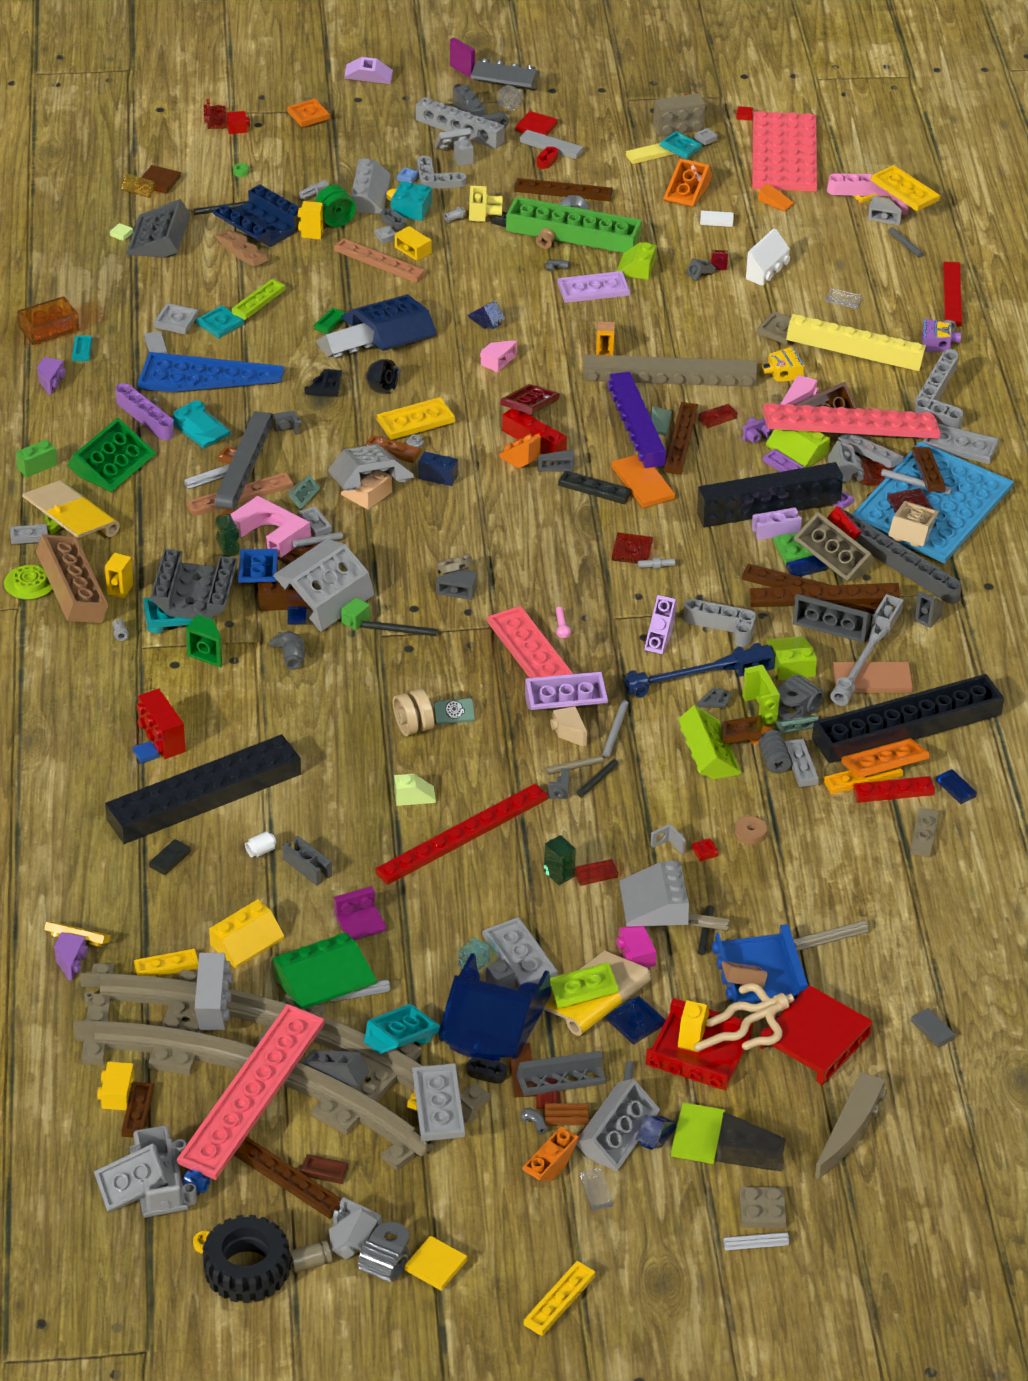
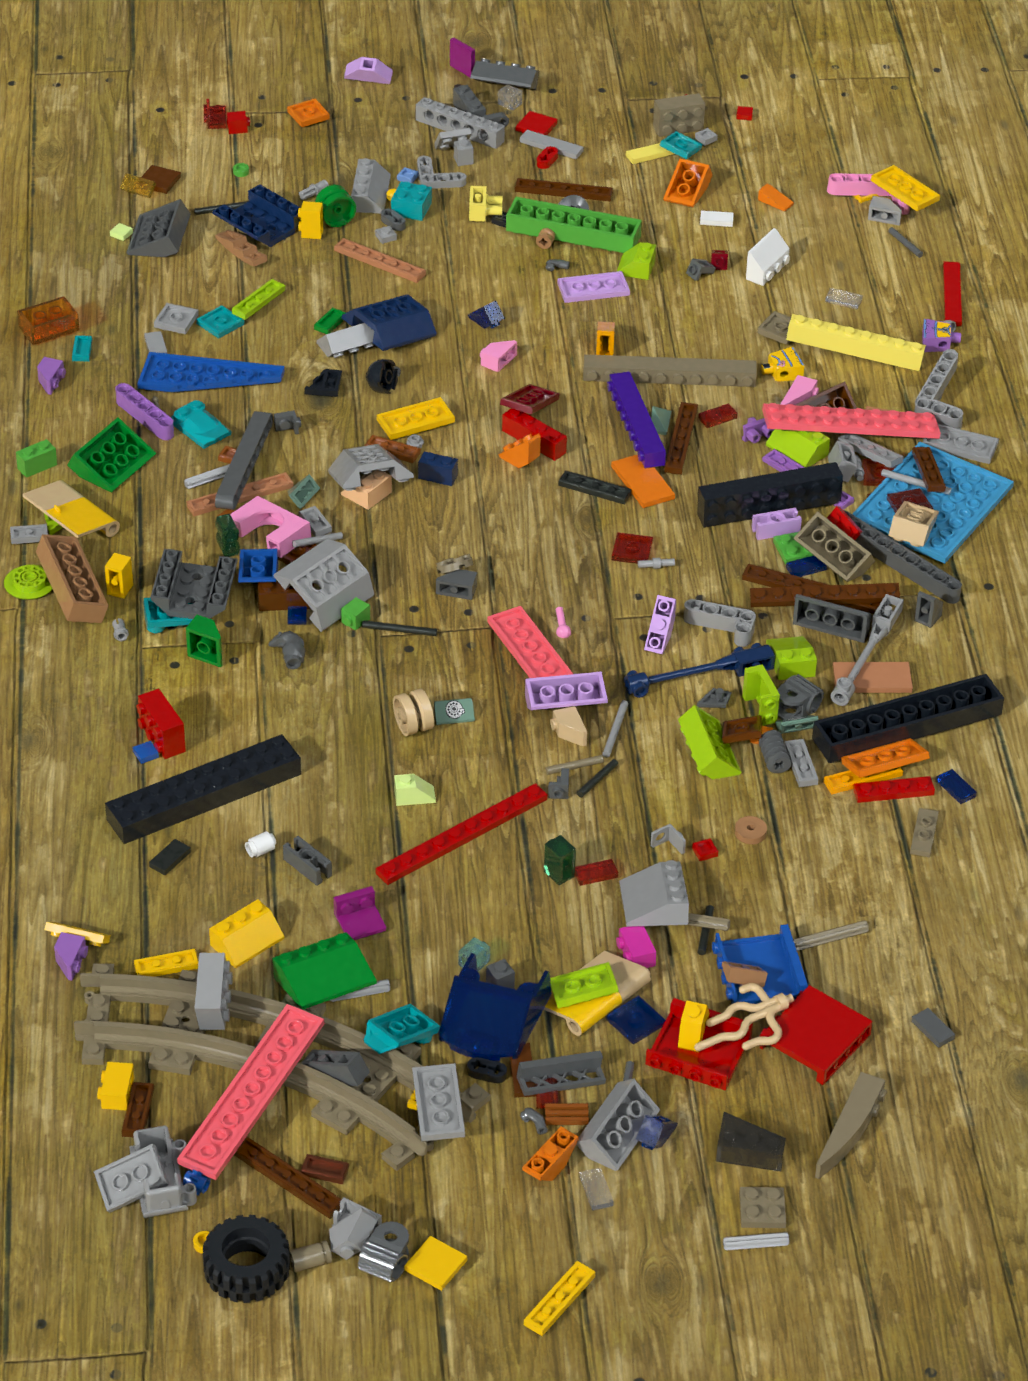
yellow brick [395,226,432,261] -> none
light grey pin [444,206,466,223] -> none
light grey tile [482,917,558,990] -> none
dark grey slope [538,450,574,472] -> none
lime tile [671,1102,725,1164] -> none
coral plate [752,111,817,192] -> none

